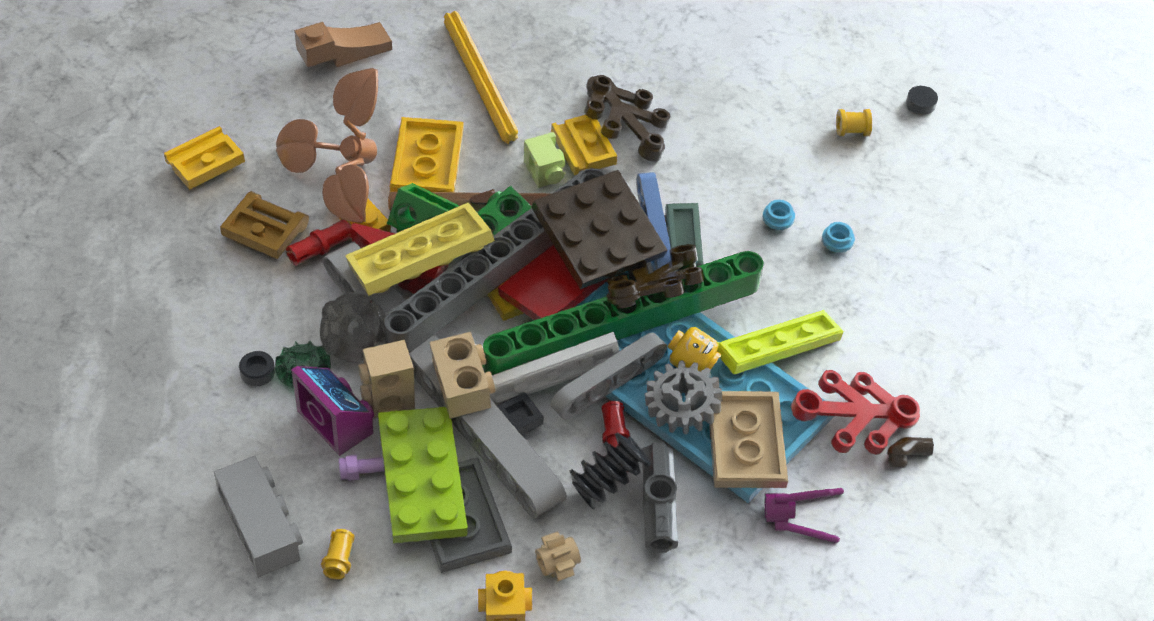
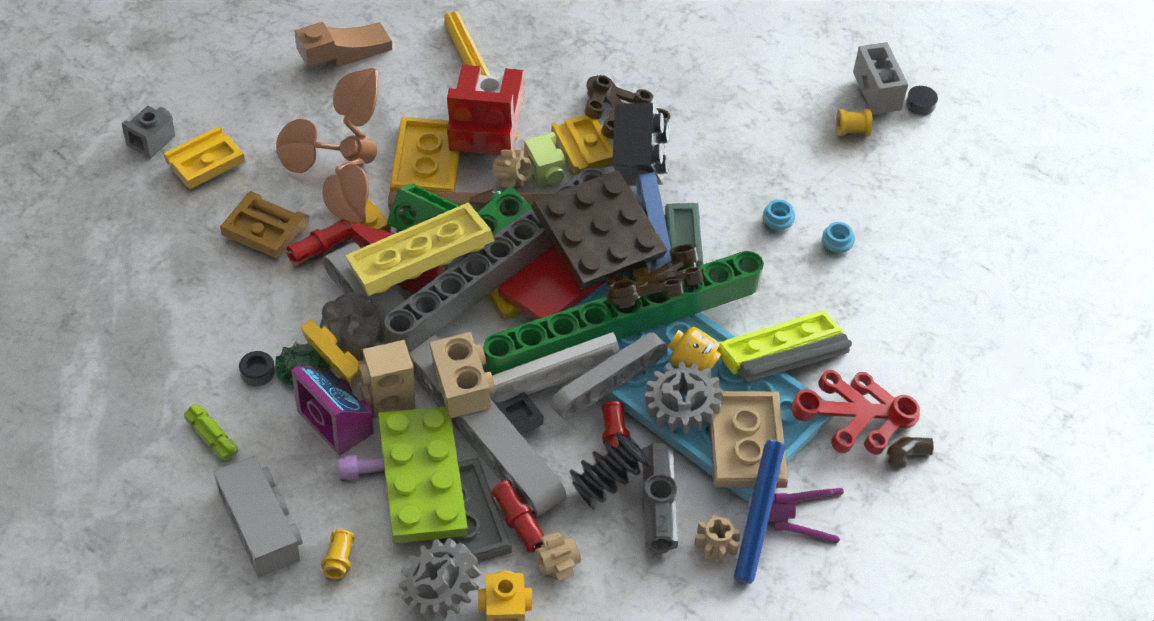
none -> dark grey brick [121,105,175,159]
none -> lime axle [184,404,238,461]
none -> yellow plate [300,319,361,389]
none -> light grey gear [399,538,481,621]
none -> red brick [447,65,525,155]
none -> red pin [491,480,545,553]
none -> tan gear [493,150,533,188]
none -> black brick [613,102,670,186]
none -> tan gear [694,514,741,563]
none -> blue axle [734,440,785,584]
none -> dark grey axle [738,334,852,382]
none -> light grey brick [853,42,908,115]

